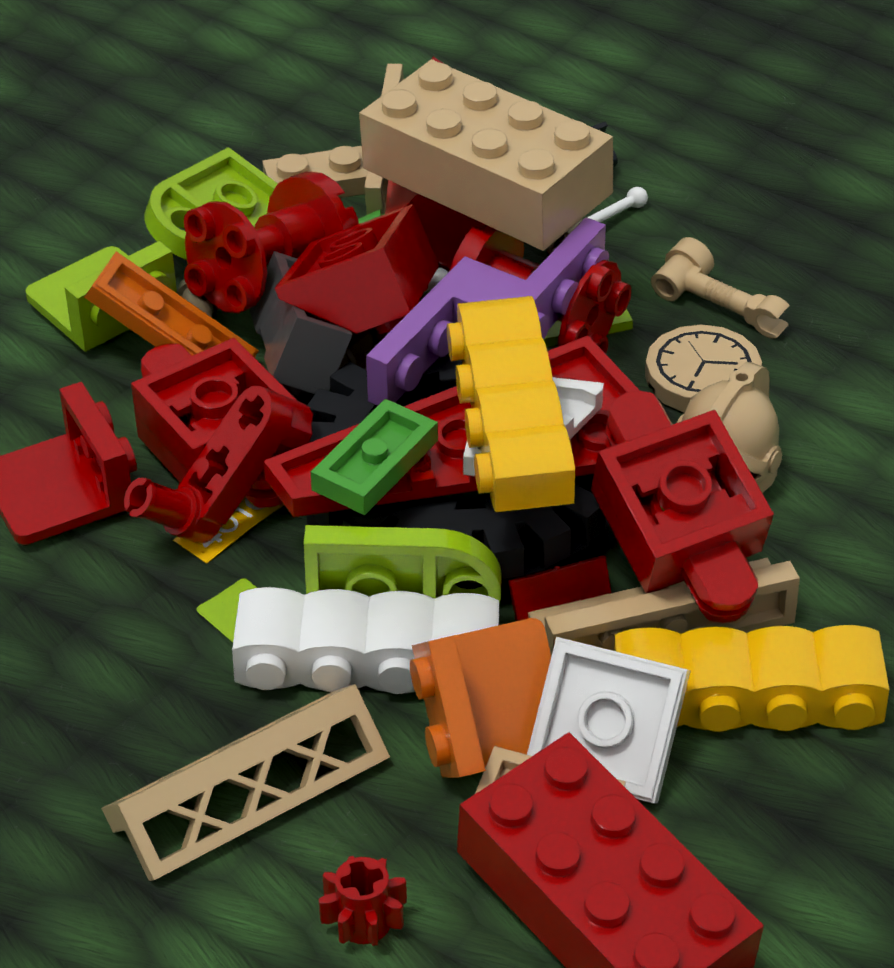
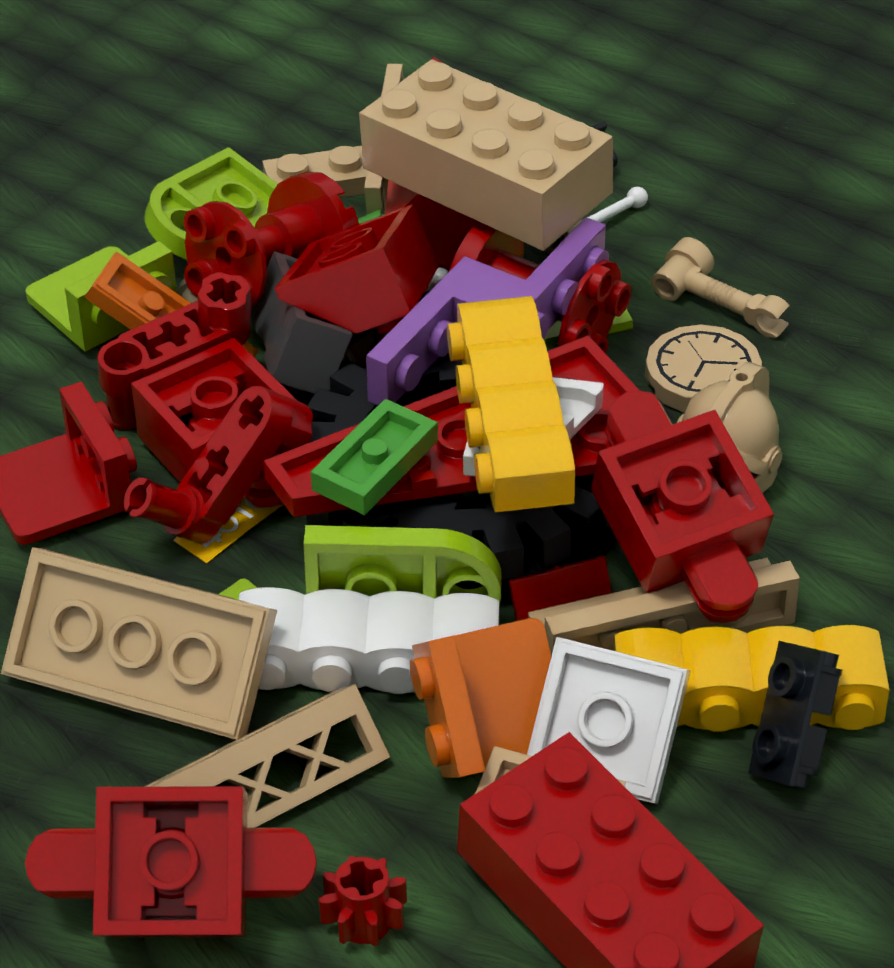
none -> tan tile [1,547,277,740]
none -> red brick [25,786,318,938]
none -> red beam [98,272,251,430]
none -> black hinge [748,641,843,788]

